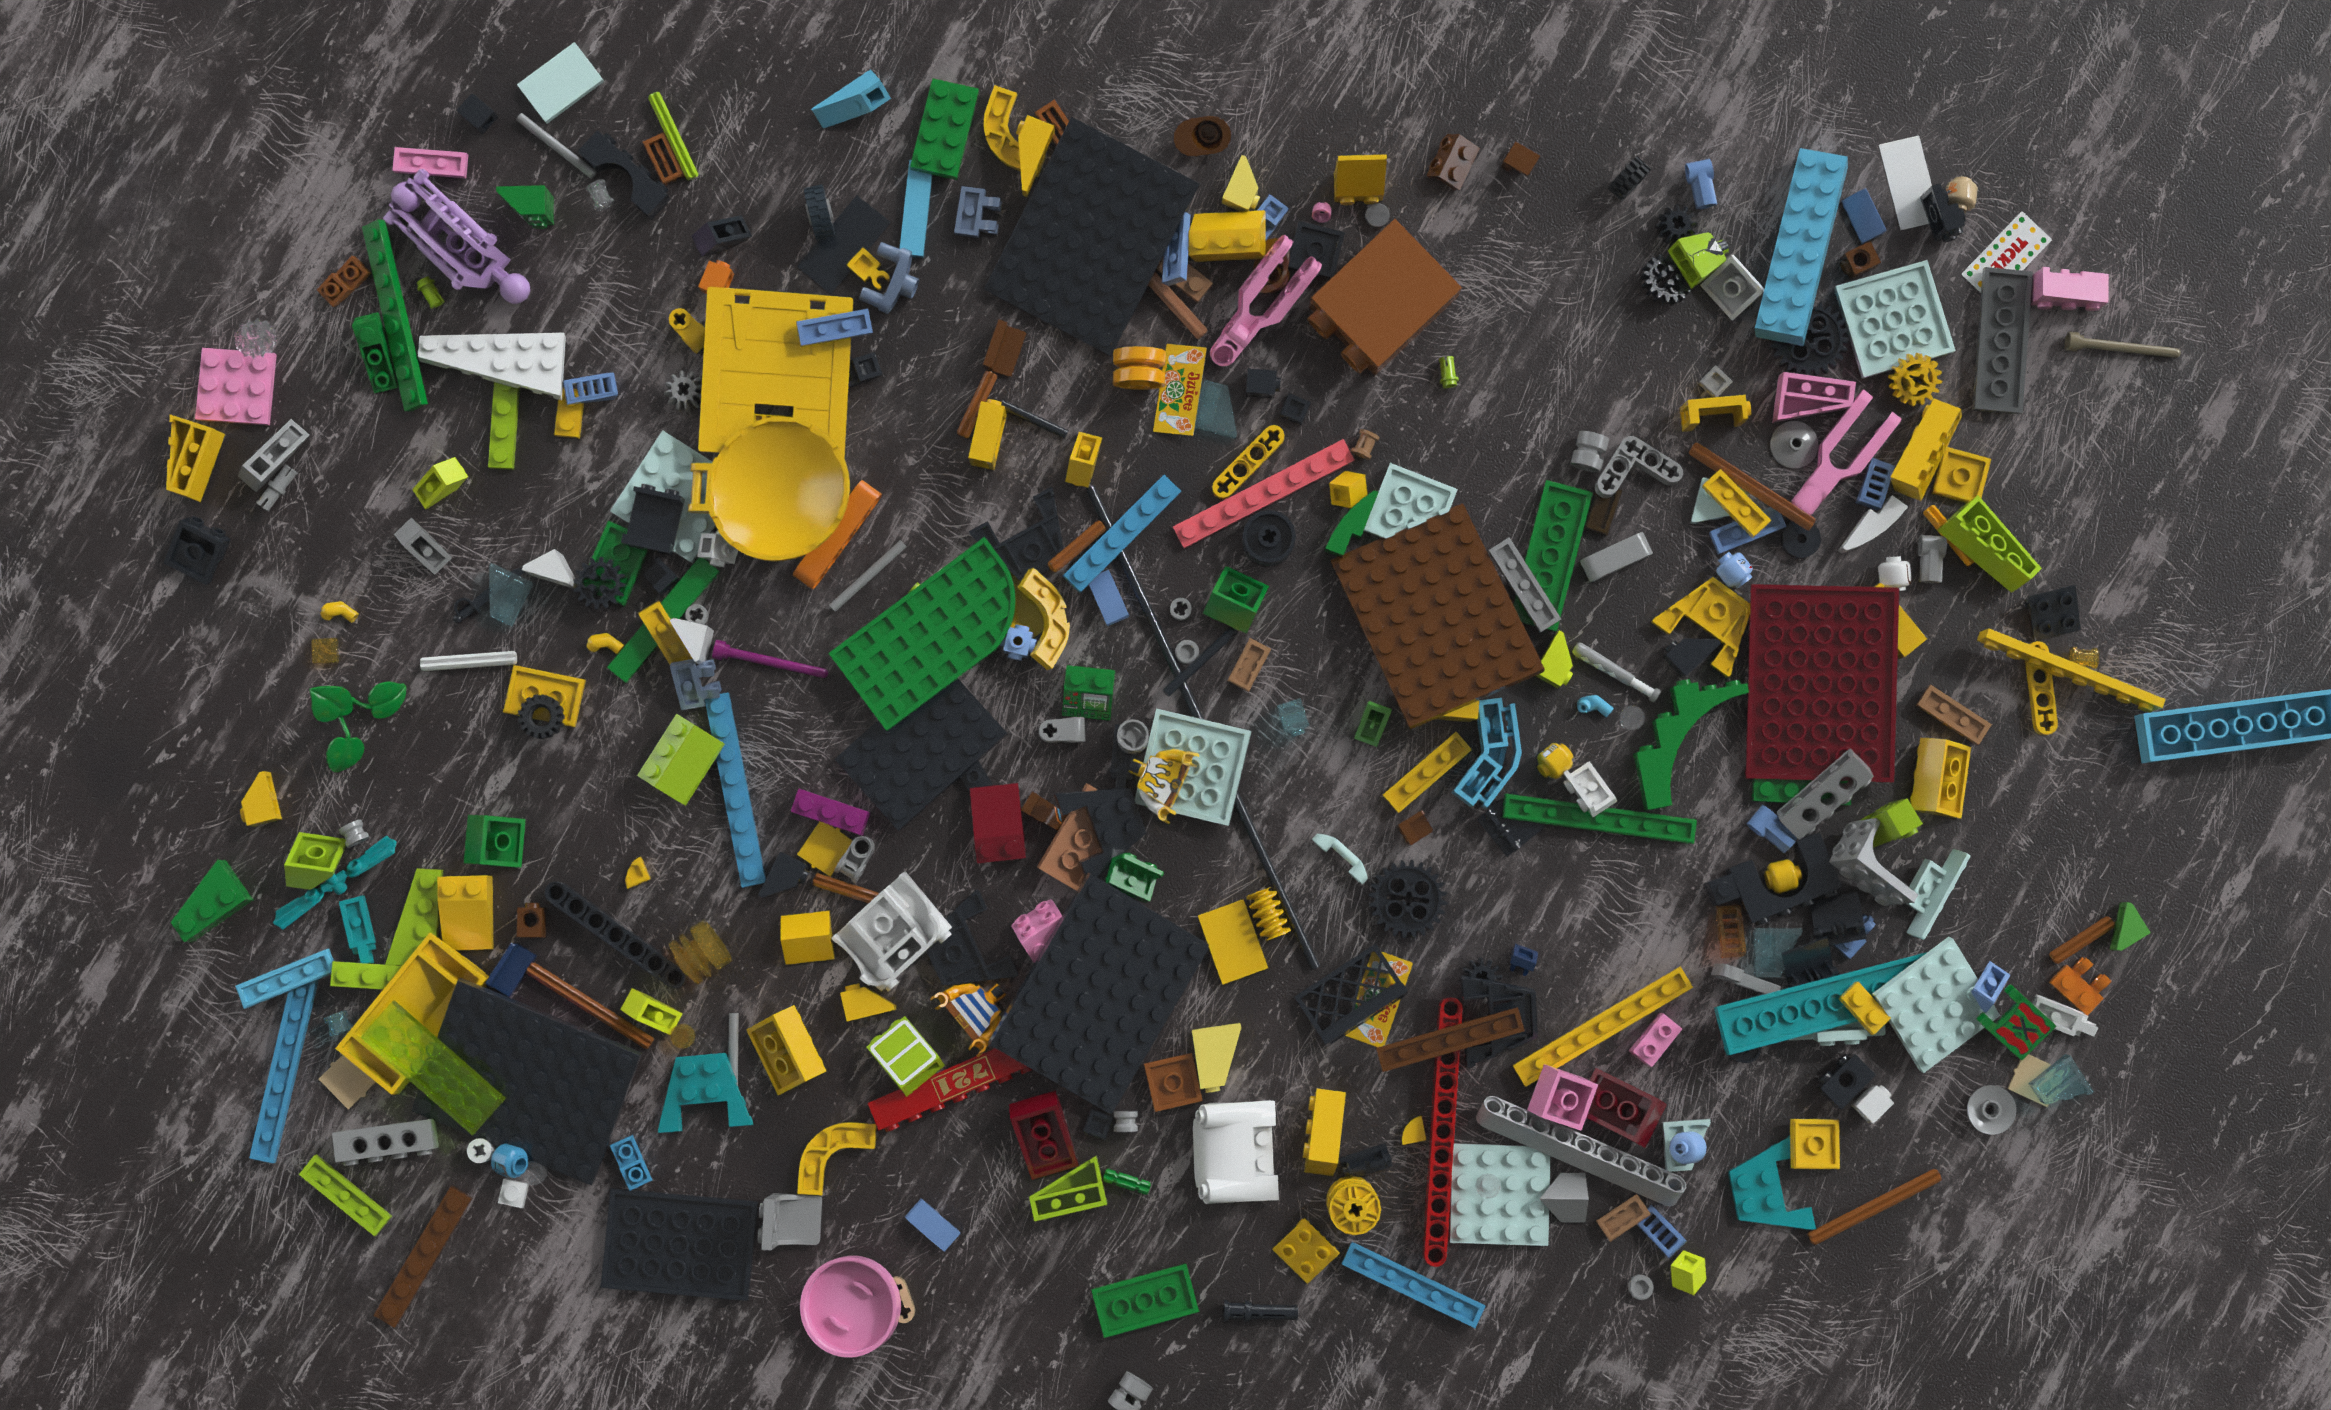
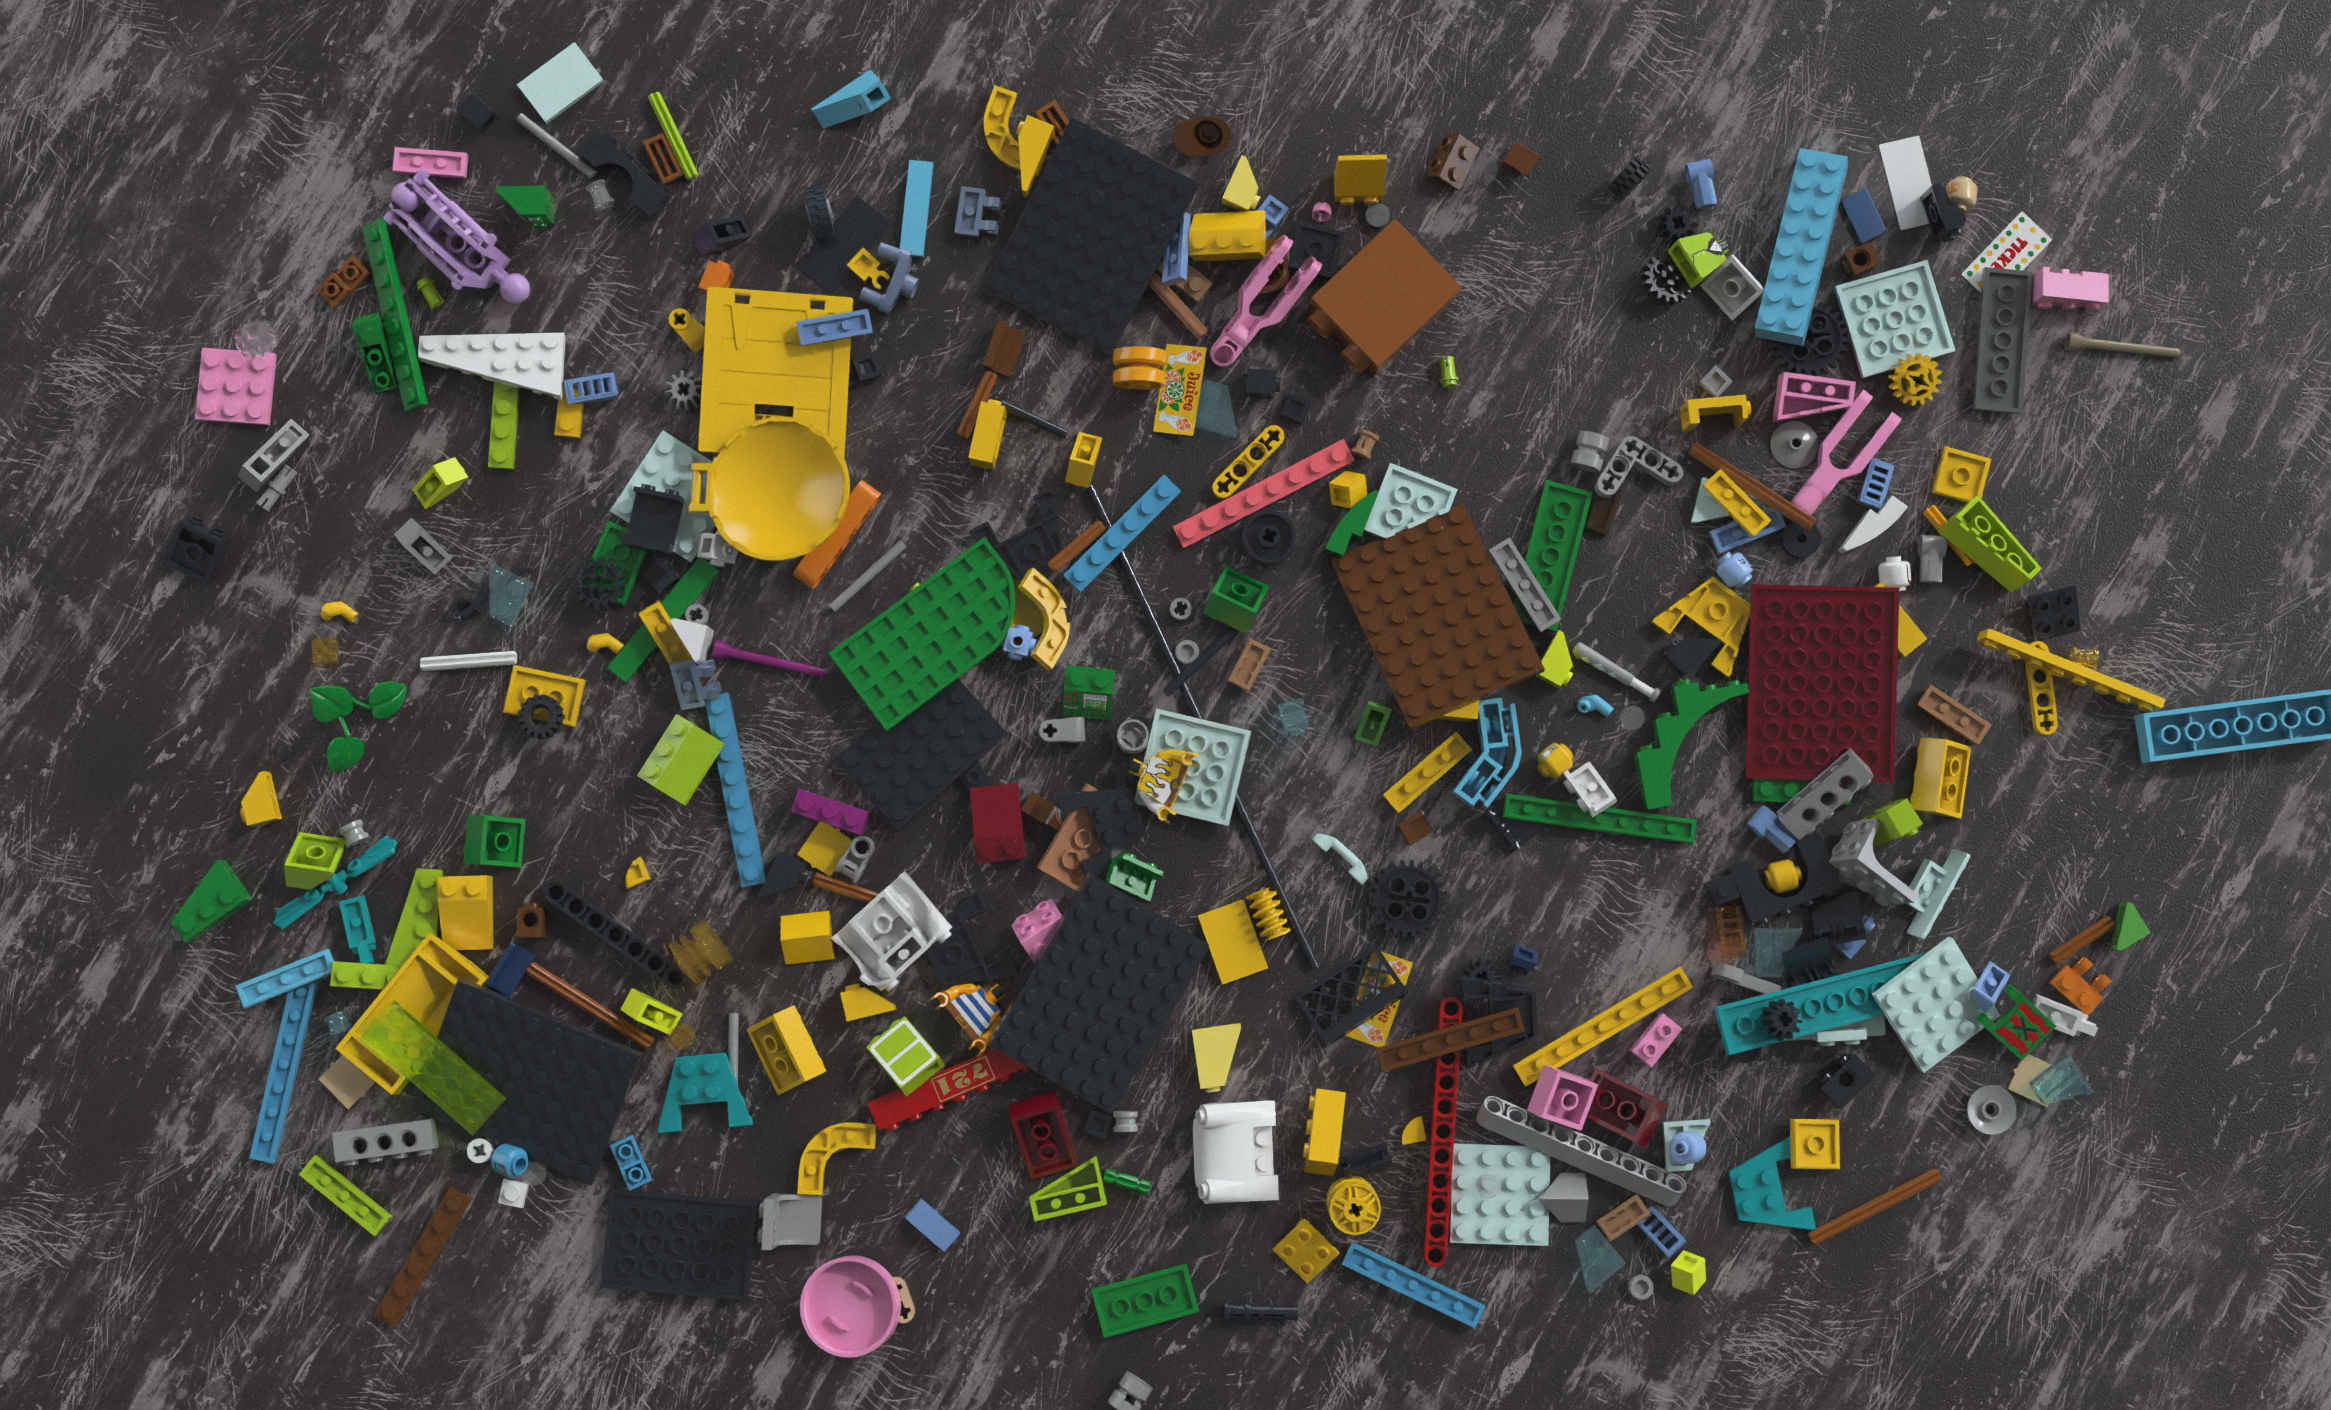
yellow wedge [166,415,225,502] -> none
white slope [522,549,578,589] -> none
green plate [910,78,979,180] -> none
medium blue slope [1089,570,1129,626] -> none
dark orange plate [1144,1053,1203,1112] -> none
light grey beam [1580,532,1653,583] -> none
yellow plate [1838,982,1891,1035] -> none
white brick [1851,1084,1894,1124] -> none
yellow wedge [1891,399,1962,501] -> none
none -> clear light blue wing [1574,1224,1626,1294]
none -> black gear [1759,999,1803,1041]

